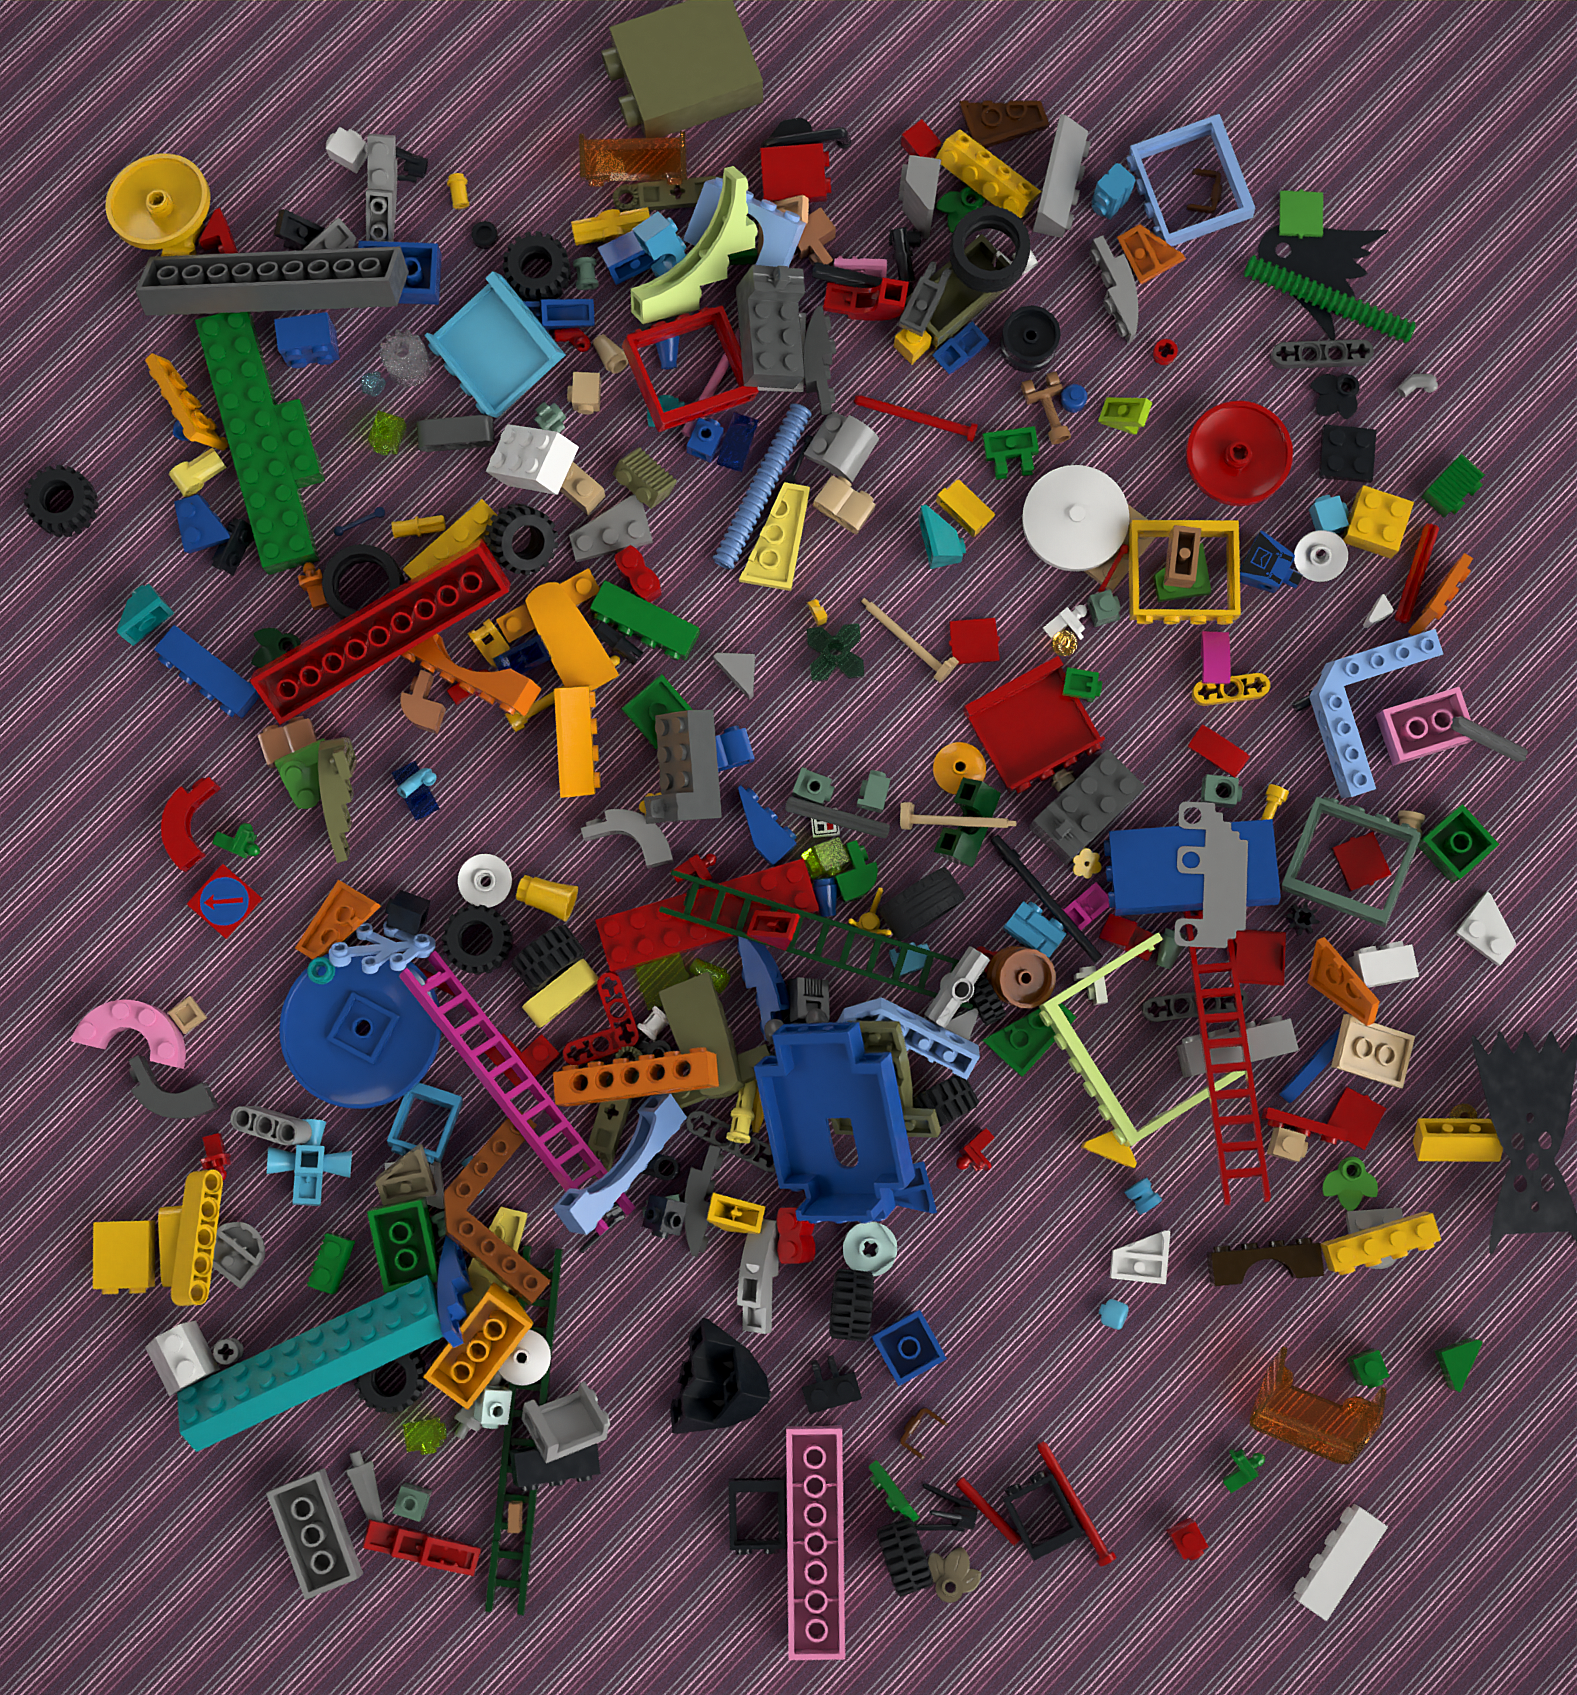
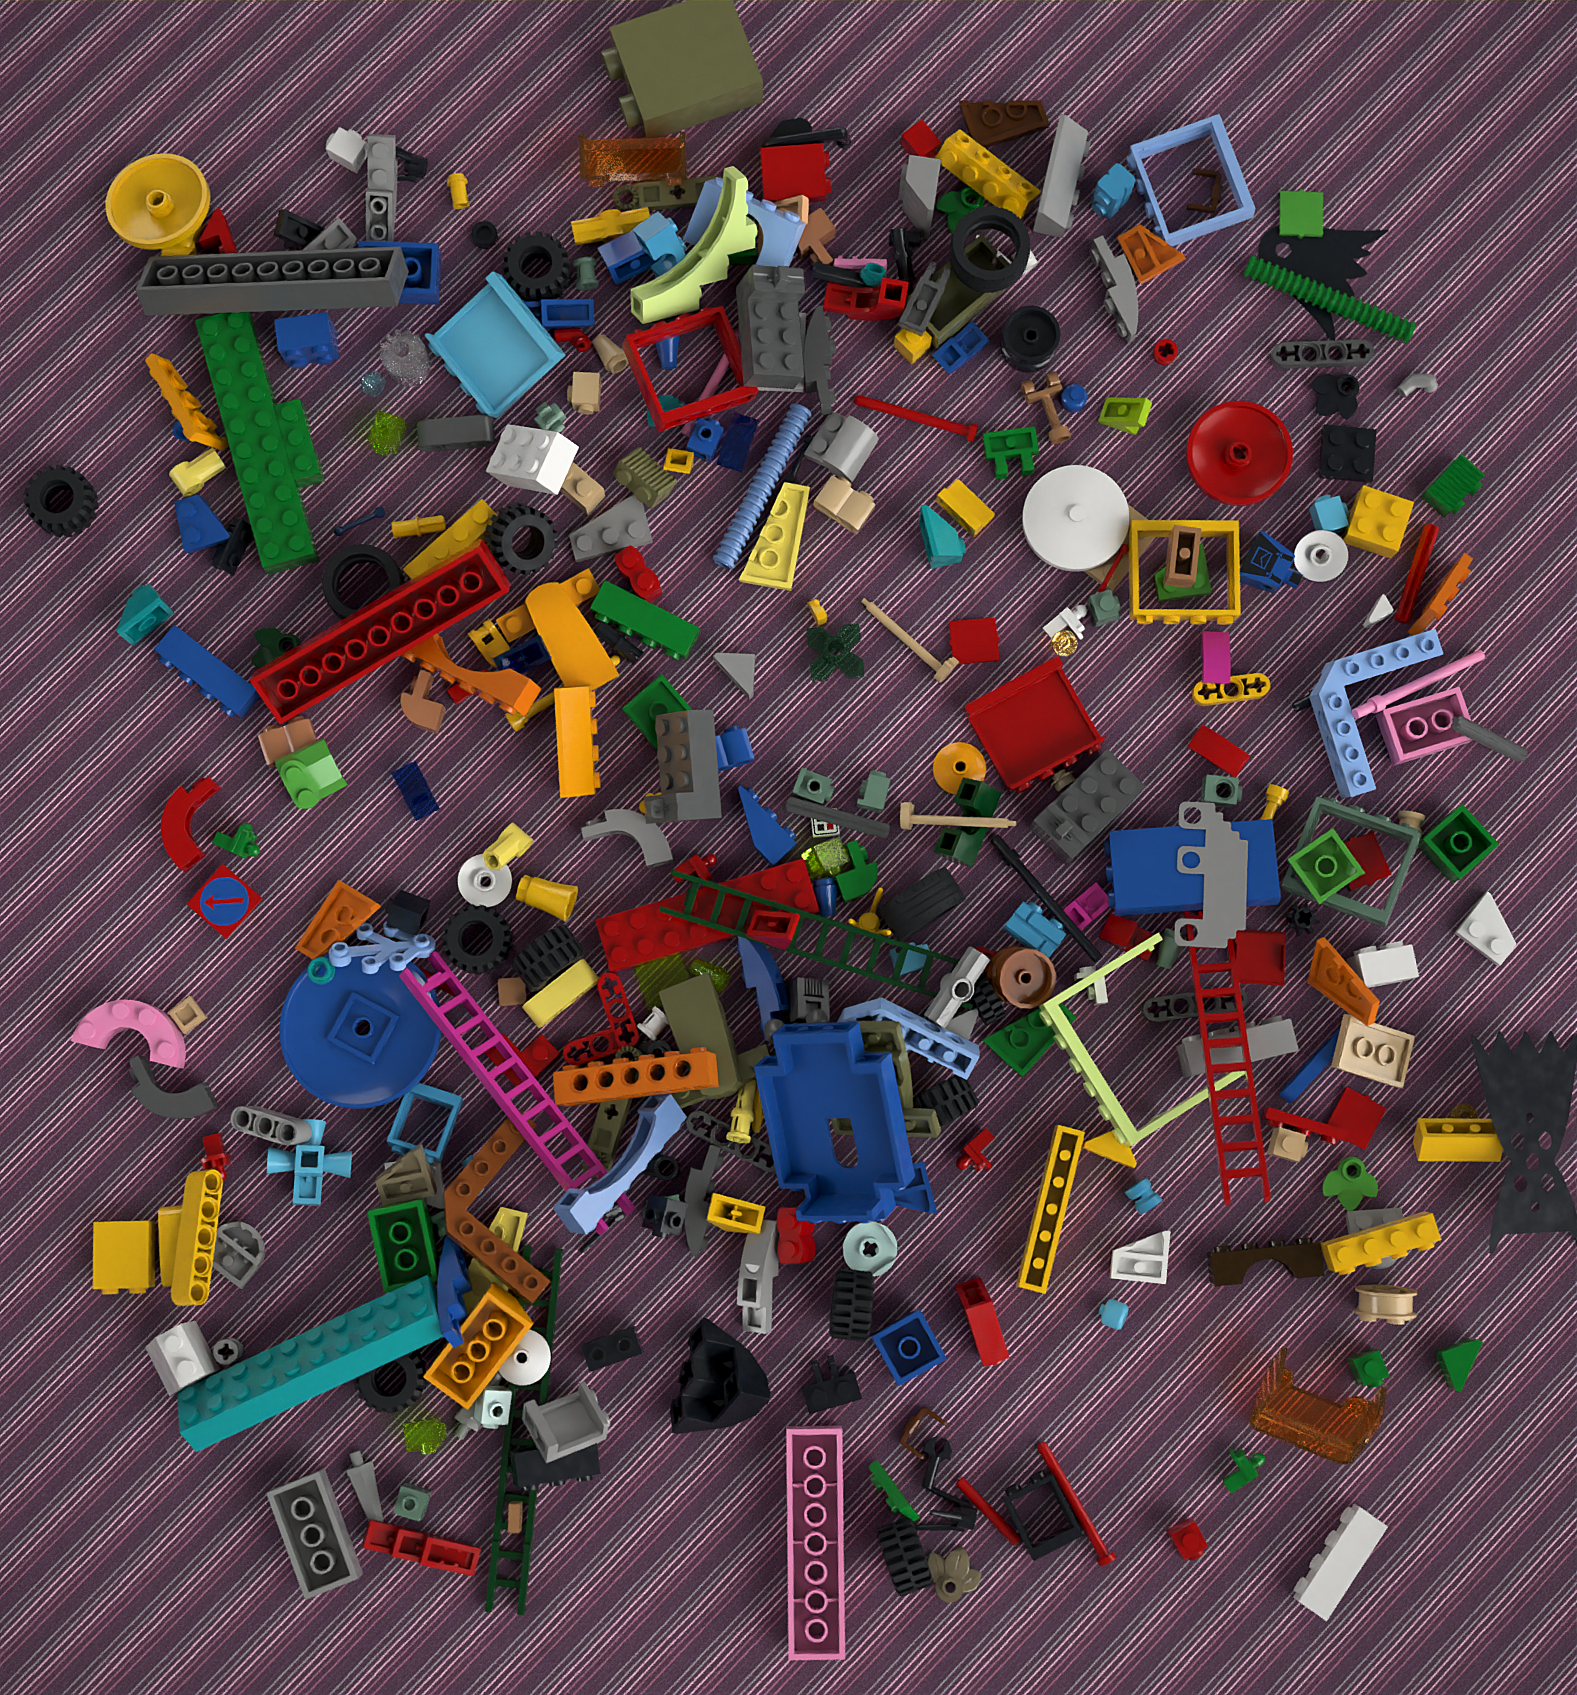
orange piece [297,562,328,610] -> none
green brick [307,1233,355,1294] -> none
olive slope [318,736,357,863] -> none
medium azure arm [397,768,437,798] -> none
black window [728,1477,786,1555] -> none
green bracket [1062,667,1102,703] -> none
yellow plant [1073,848,1101,879] -> none
none -> light yellow piece [482,822,534,871]
none -> medium nougat tile [498,977,527,1007]
none -> black brick [581,1325,644,1372]
none -> yellow slope [663,448,694,474]
none -> teal plate [860,263,886,287]
none -> black bar [921,1436,952,1490]
none -> red slope [955,1277,1010,1367]
none -> yellow brick [1016,1125,1085,1294]
none -> bright green slope [1287,828,1365,904]
none -> bright pink bar [1352,650,1485,719]
none -> tan wheel [1354,1284,1417,1325]

